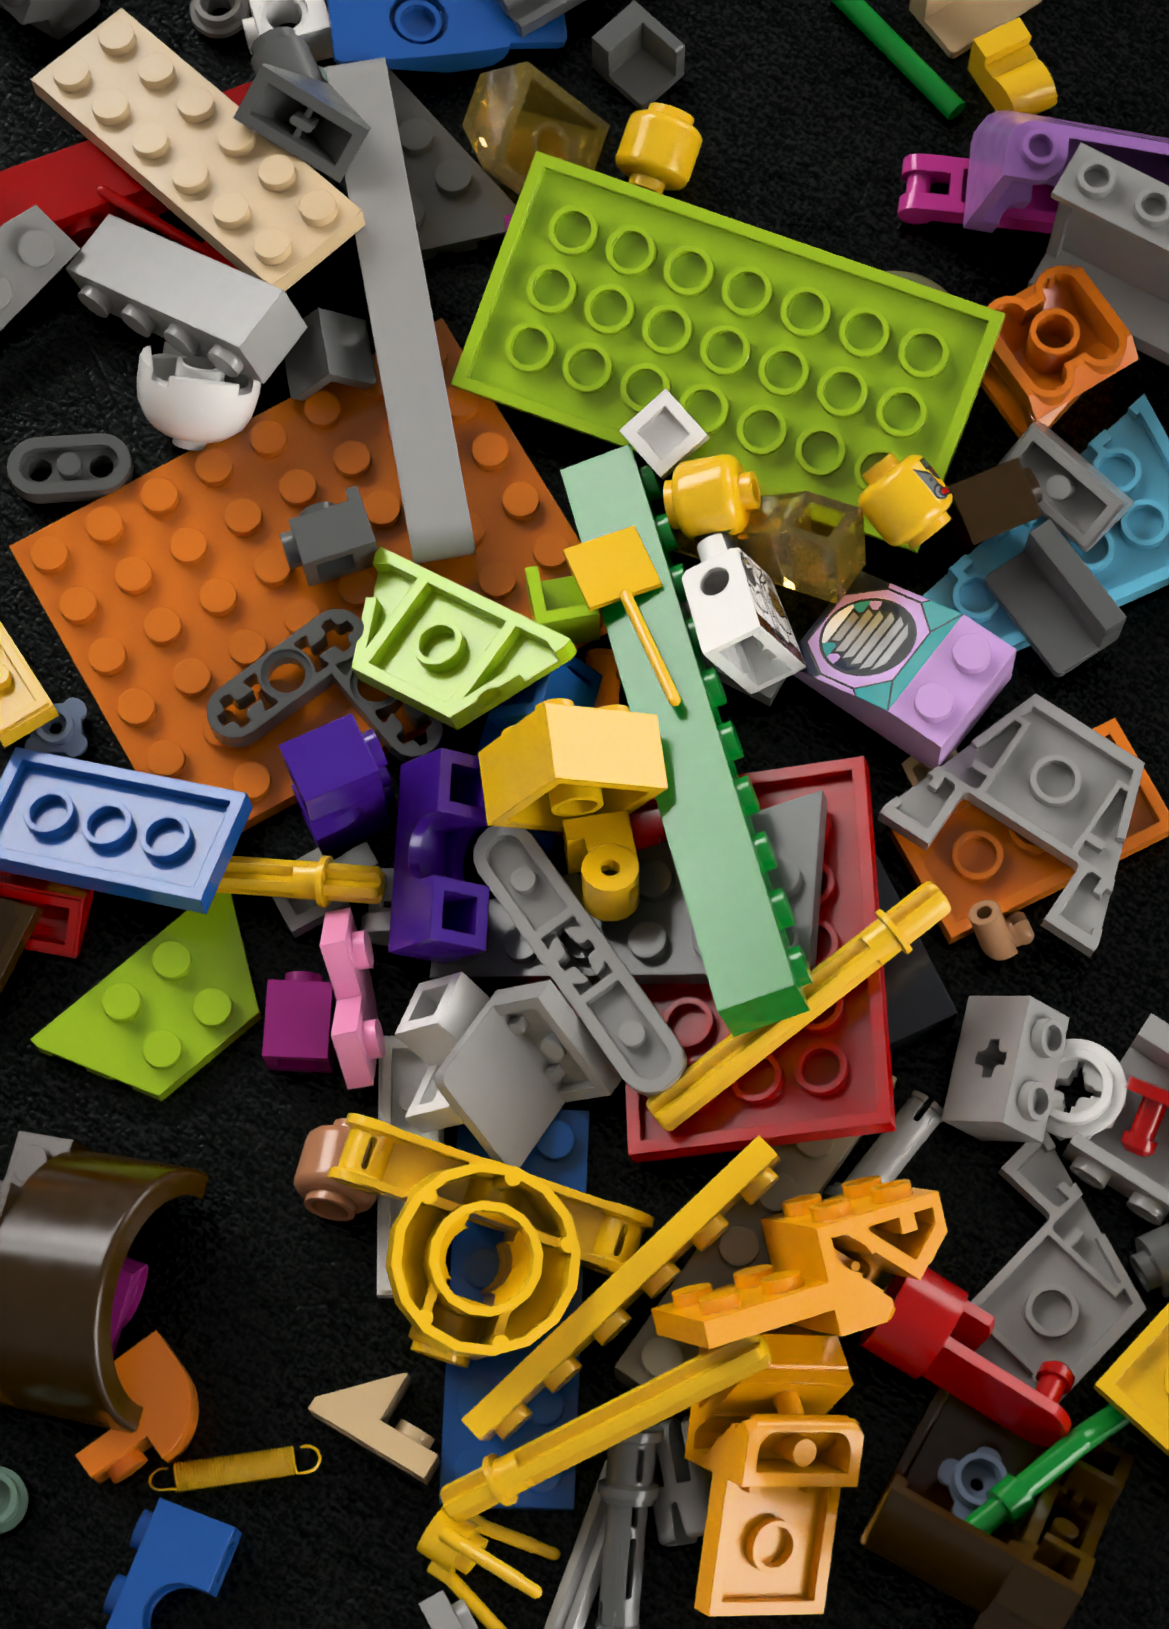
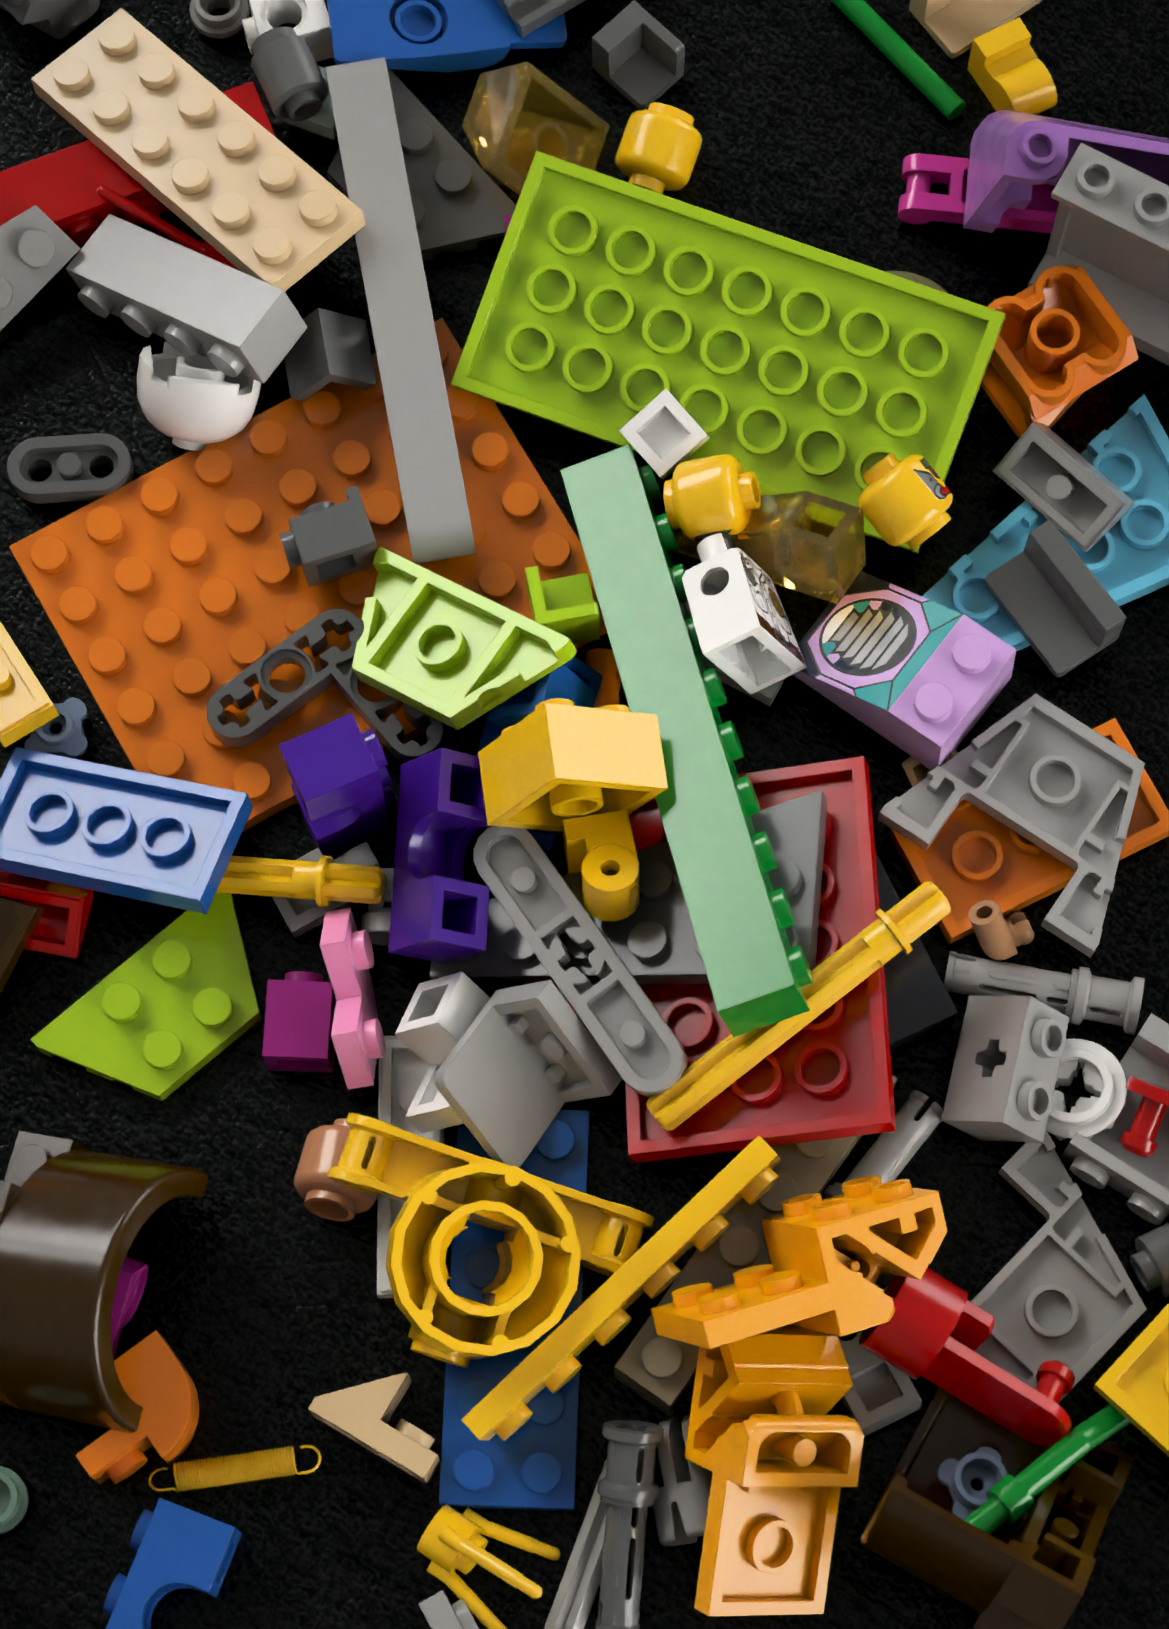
dark grey slope [233,63,371,183] -> none
yellow axle [440,1334,772,1522] -> none
yellow piece [563,526,681,706] -> none
dark brown brick [946,457,1042,549] -> none
none -> light grey plate [839,1330,922,1436]
none -> light grey pin [944,951,1145,1035]

